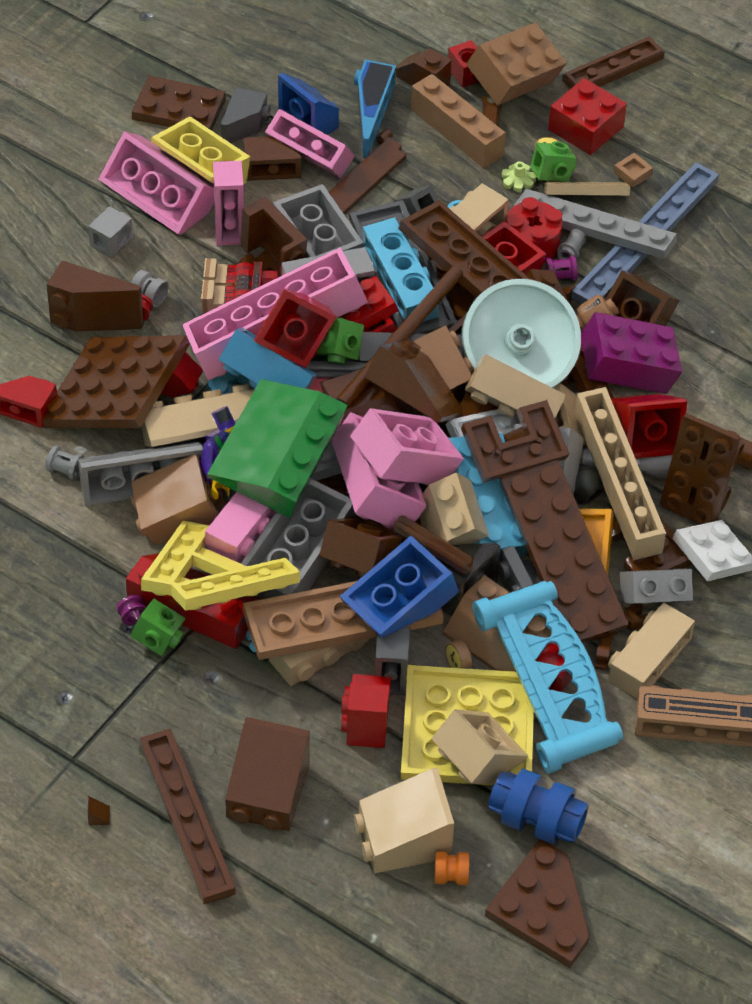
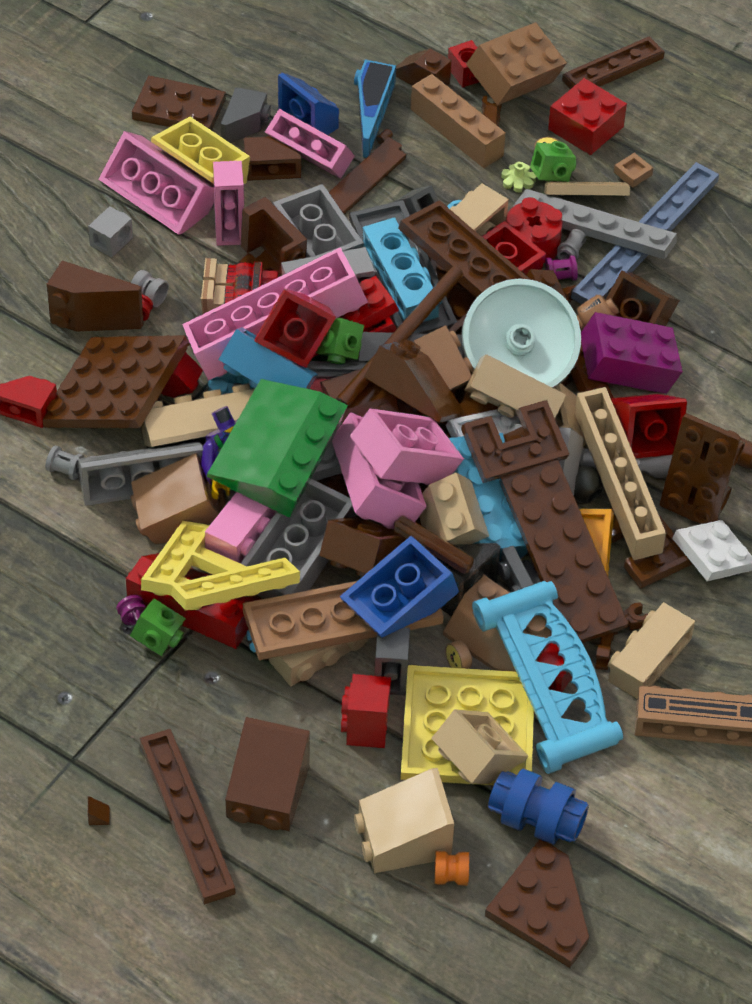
light grey brick [620,569,693,603] -> none

